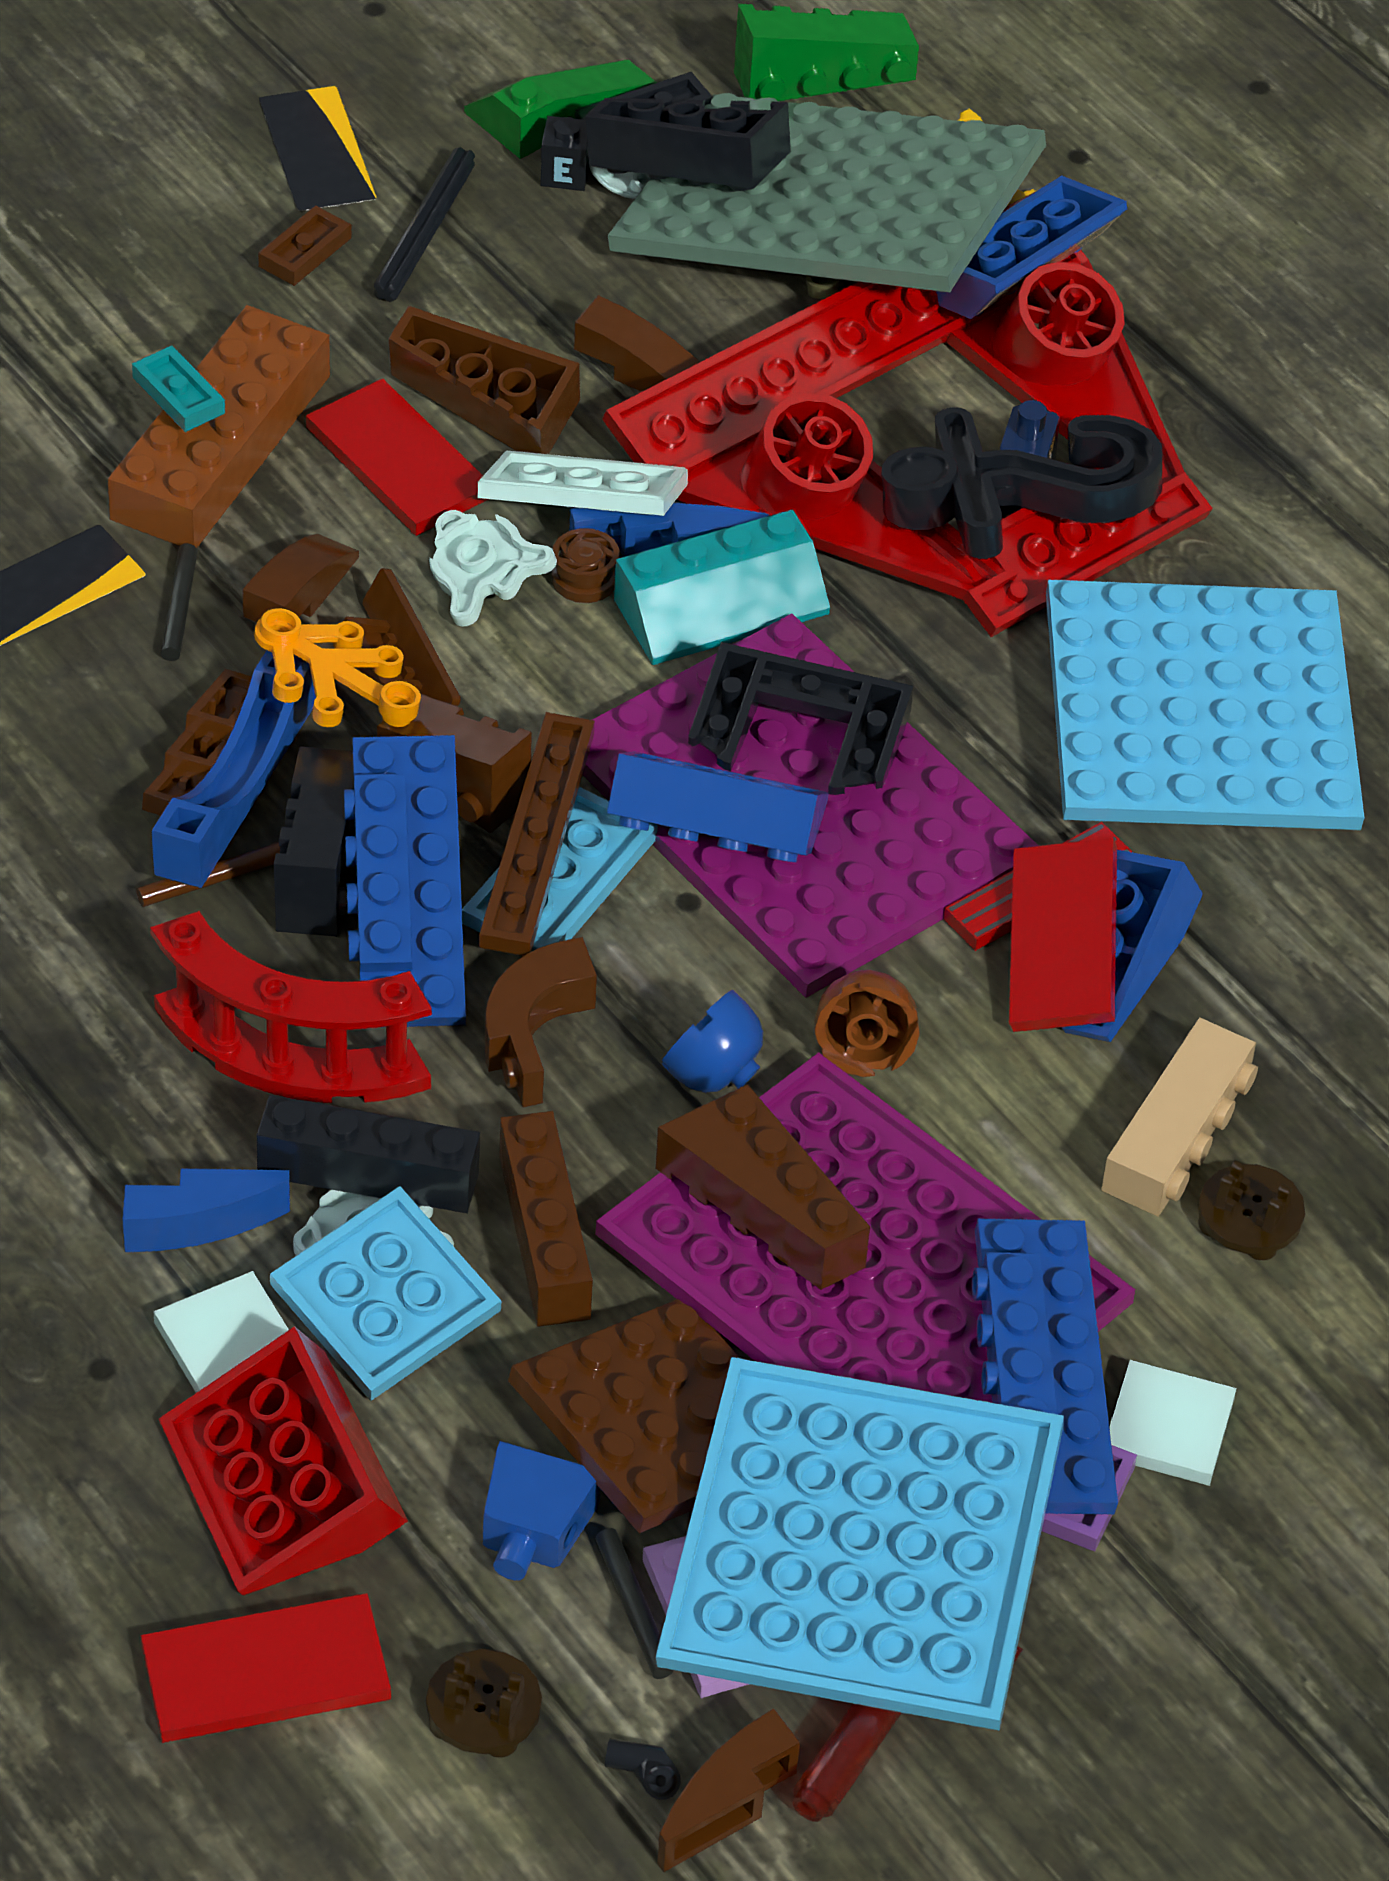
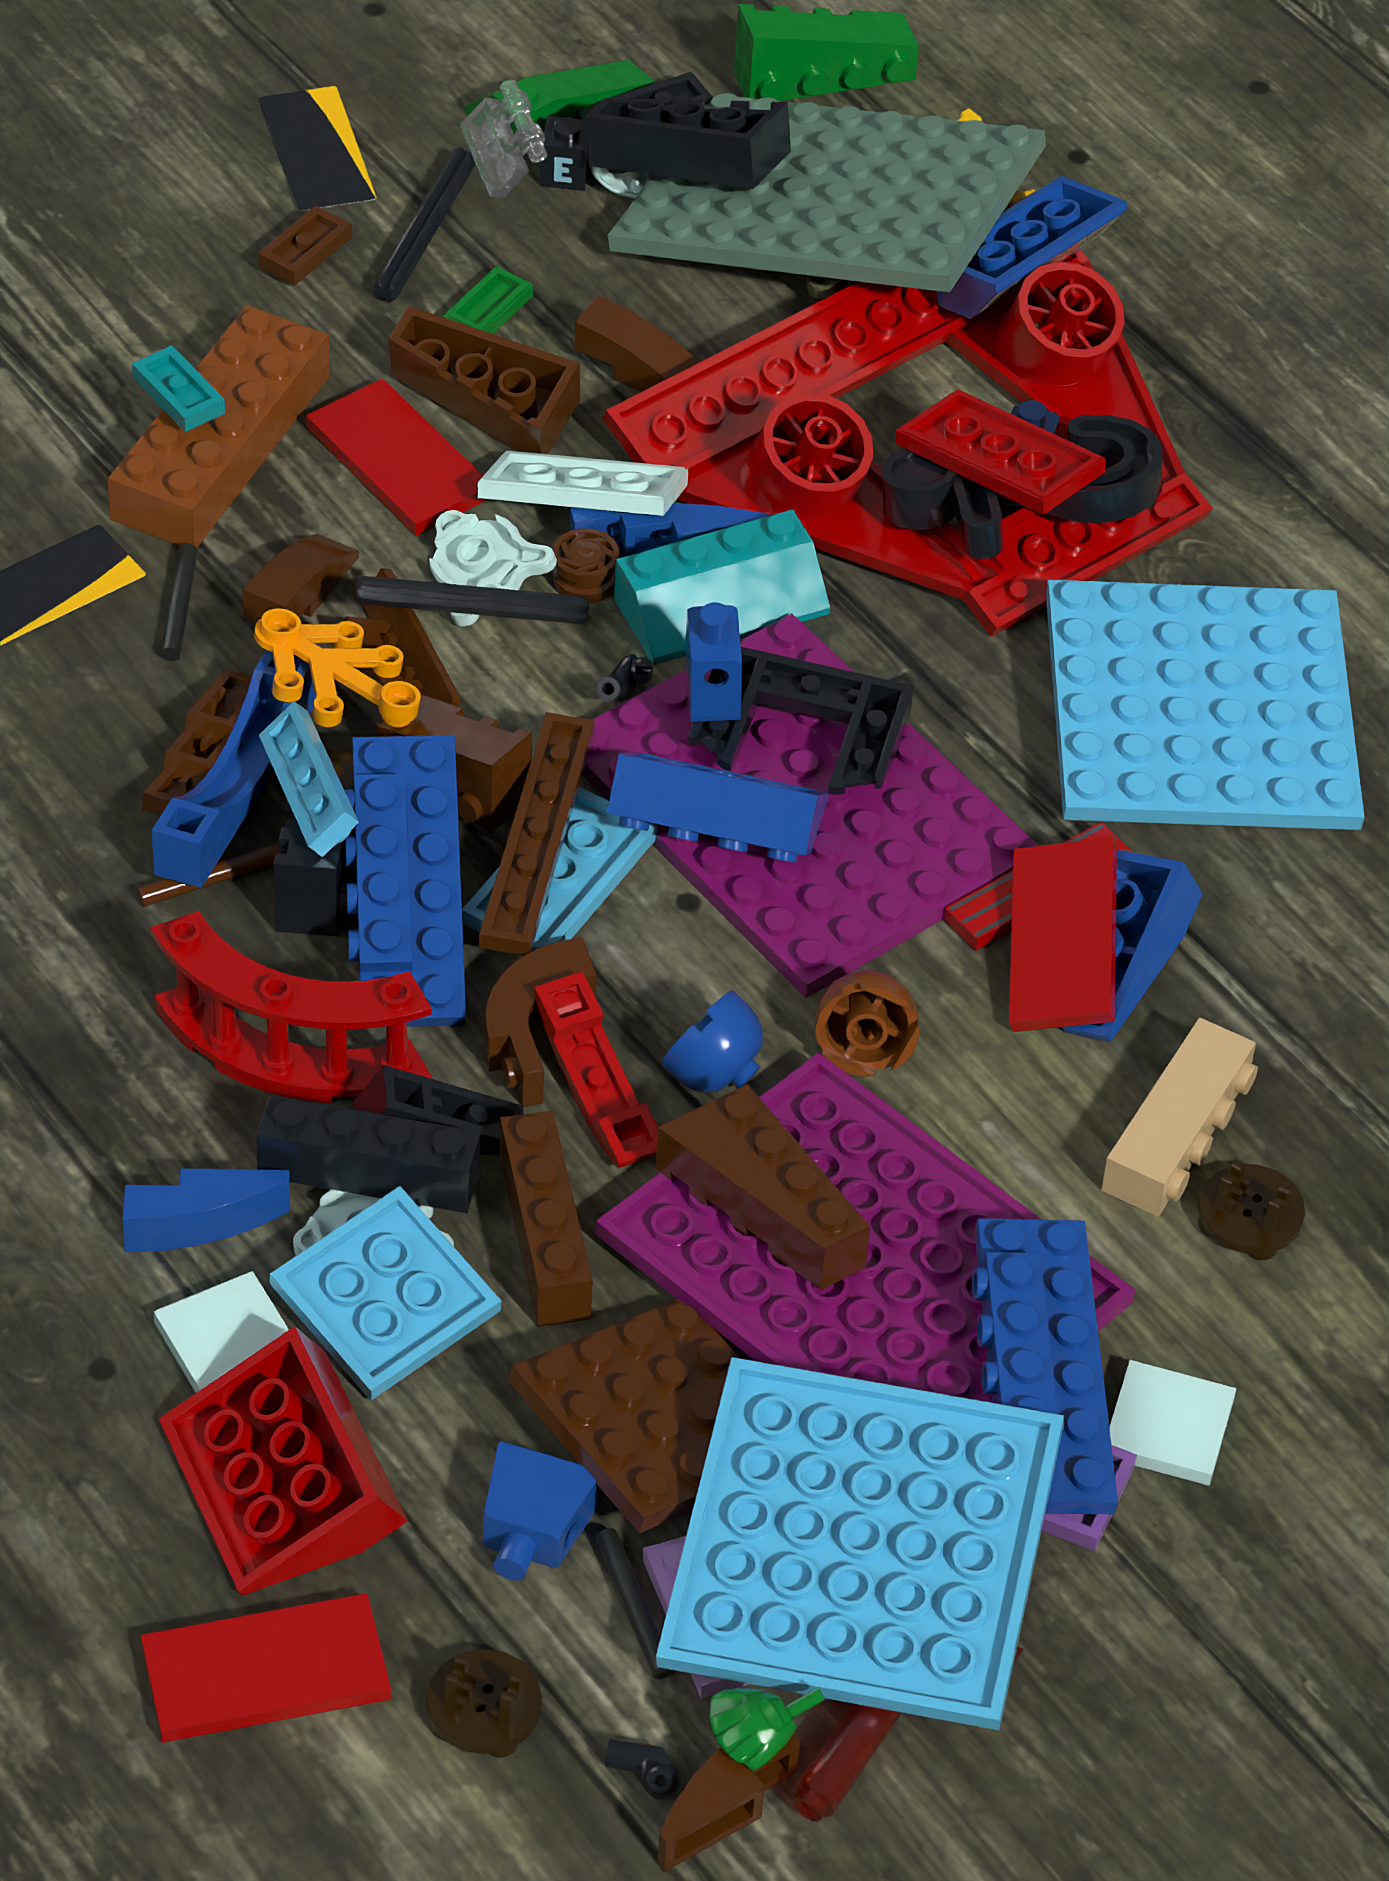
none -> medium azure plate [259,701,359,857]
none -> black axle [353,576,589,624]
none -> black slope [353,1065,524,1154]
none -> green tile [443,266,533,334]
none -> clear plate [460,80,547,199]
none -> red slope [534,971,658,1169]
none -> black arm [596,654,653,701]
none -> blue torso [685,602,742,722]
none -> green piece [709,1687,825,1770]
none -> red tile [896,389,1106,515]

